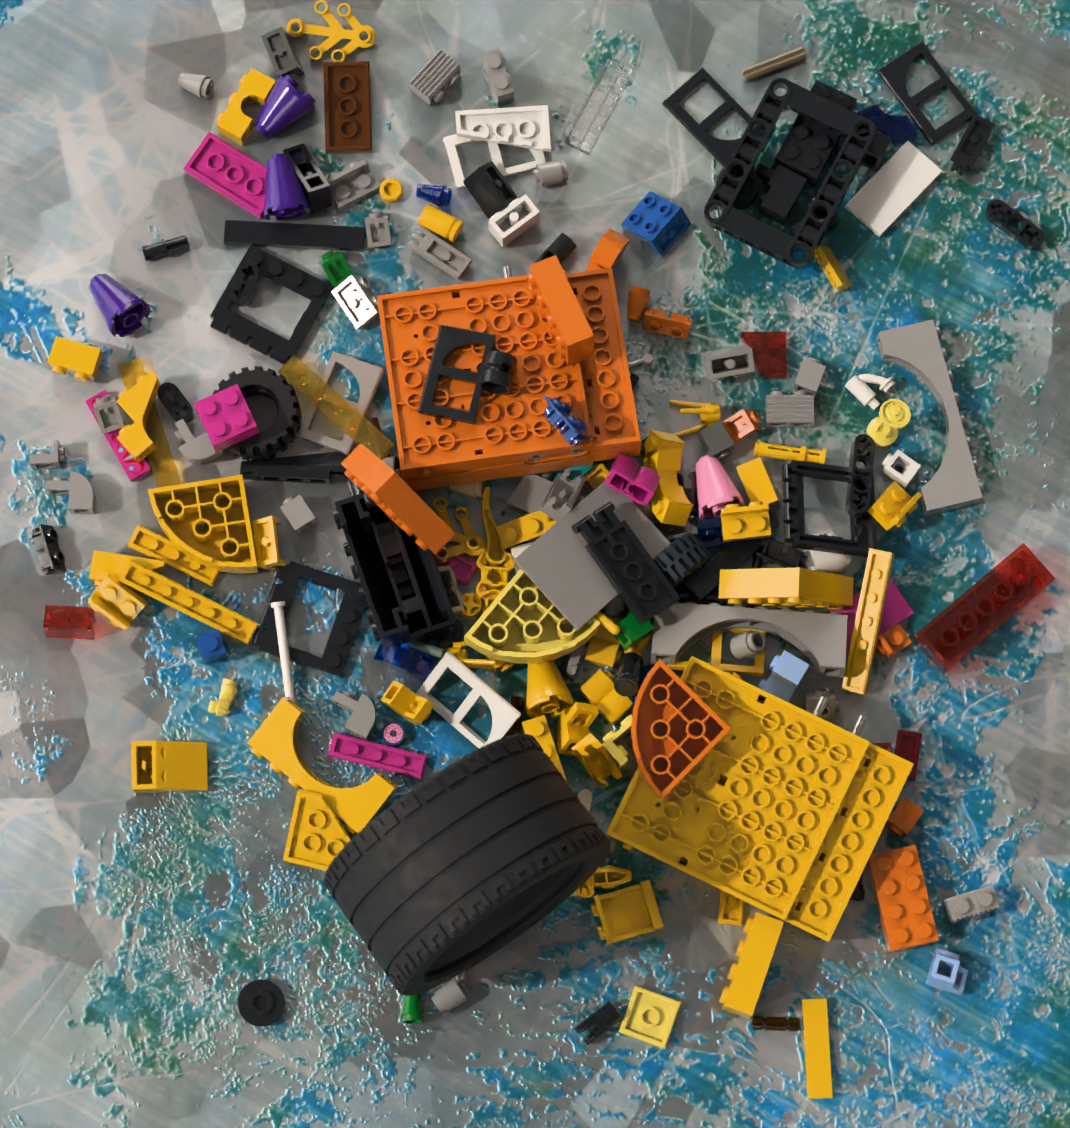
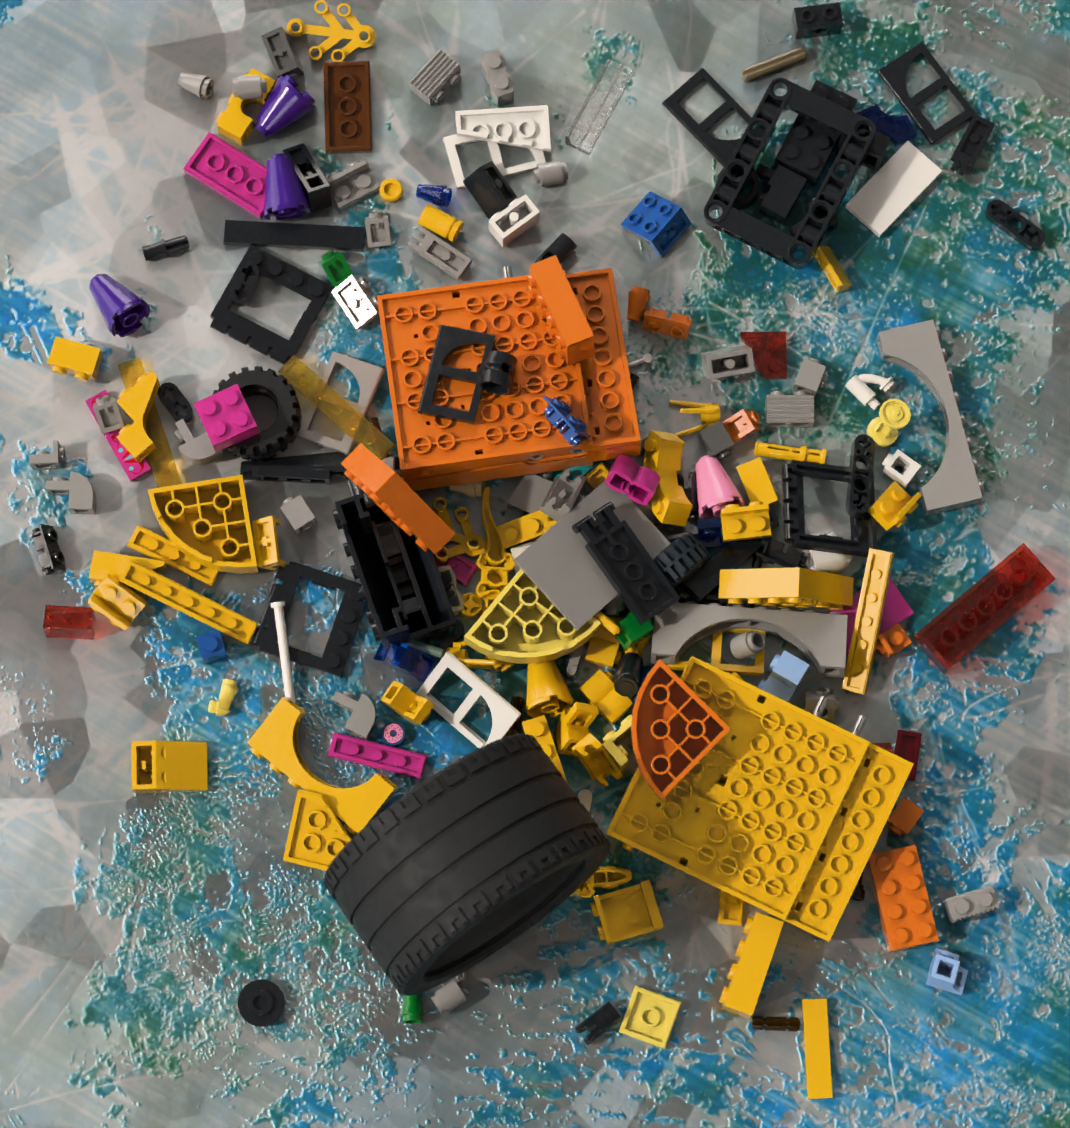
orange brick [585,229,630,271] -> none
none -> light grey brick [233,75,267,99]
none -> black brick [792,2,843,40]

